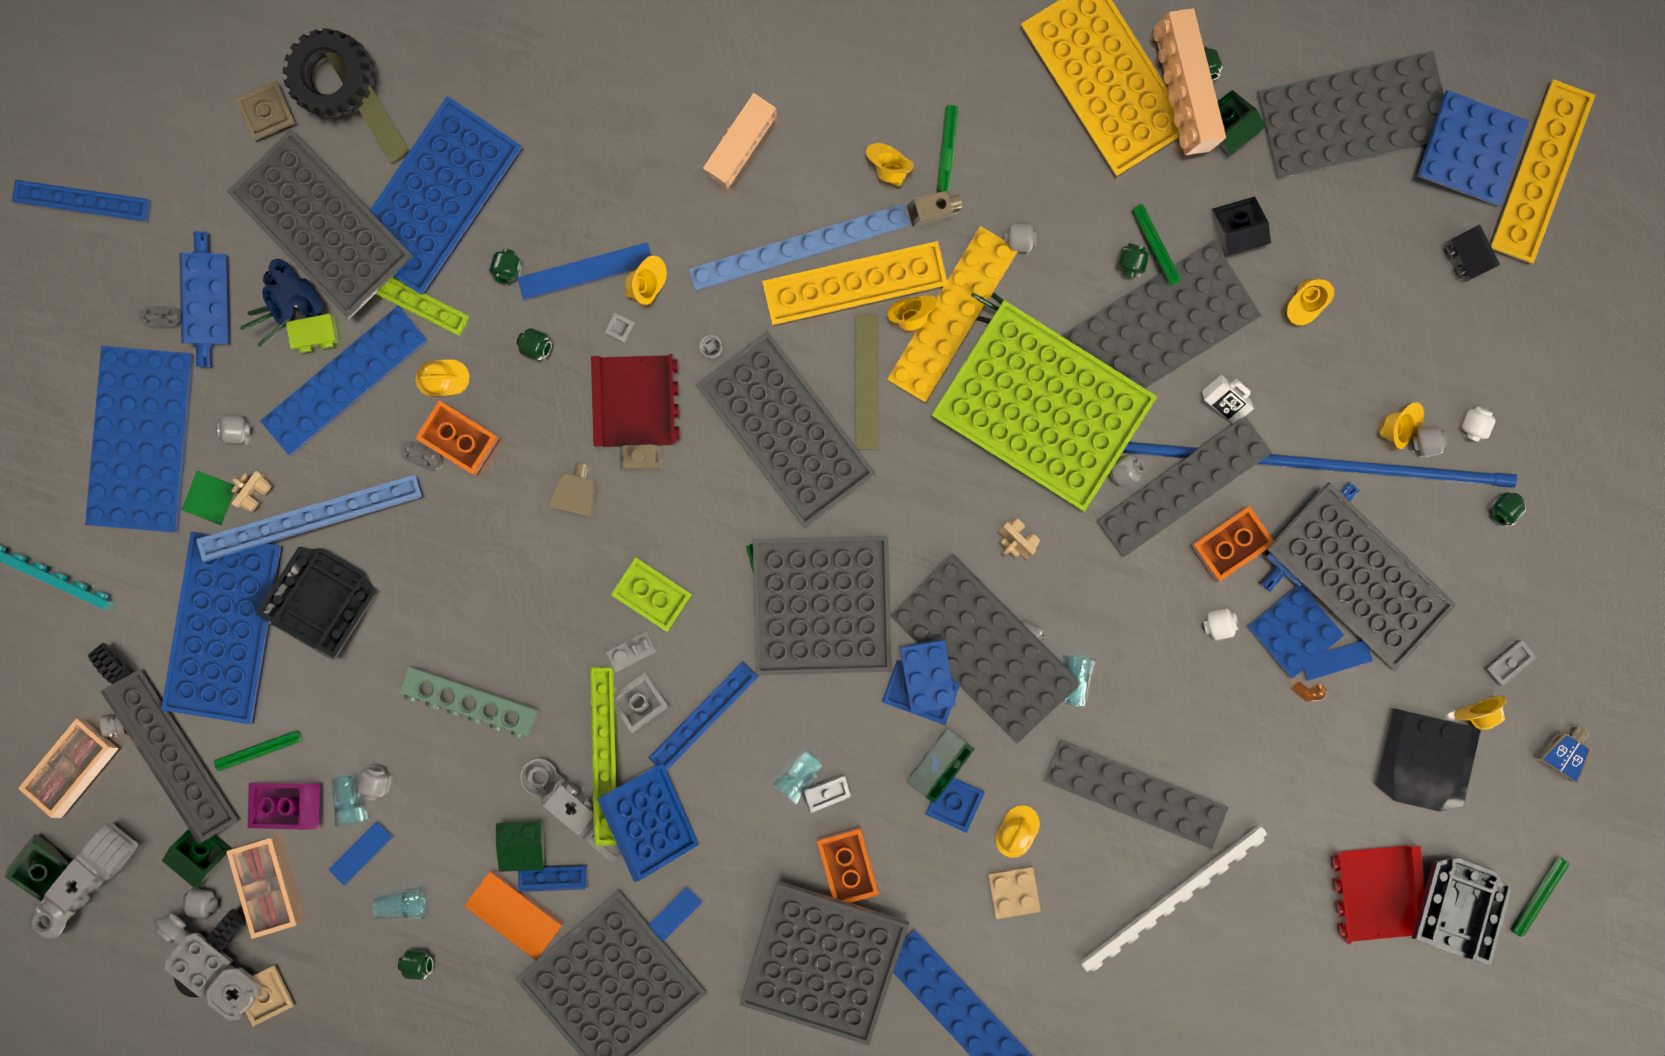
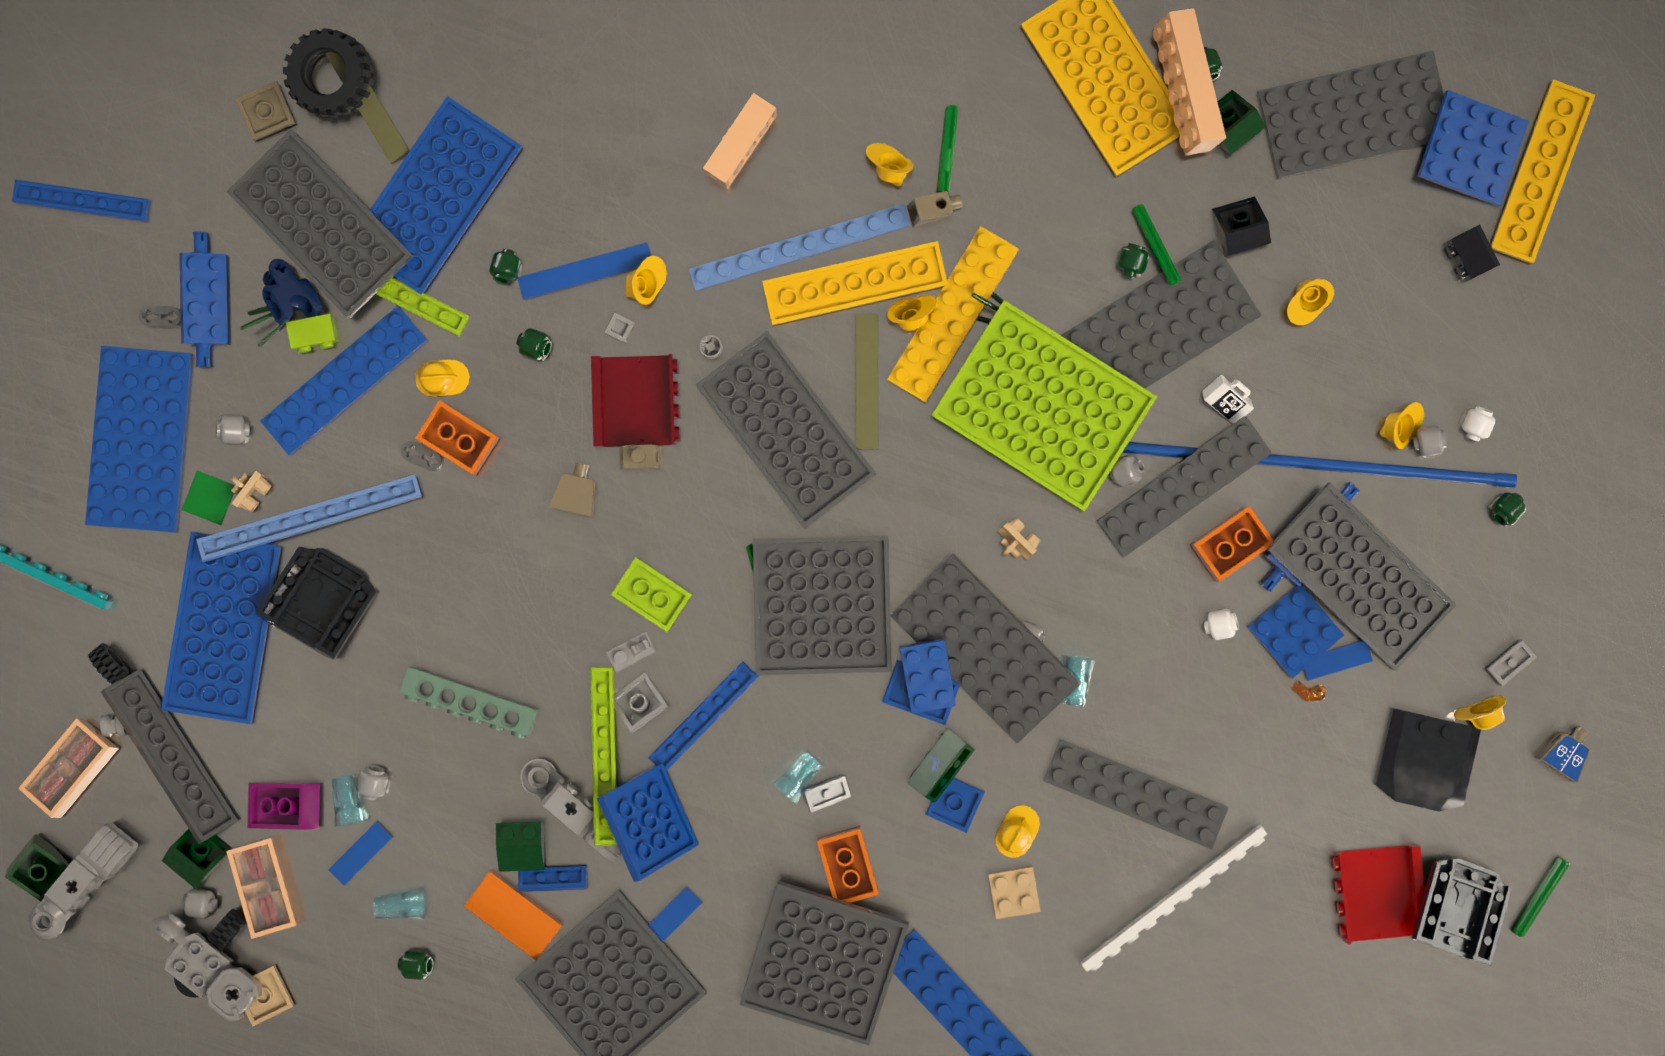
green axle [214,731,301,771] -> none
light grey head [1005,222,1037,252] -> none

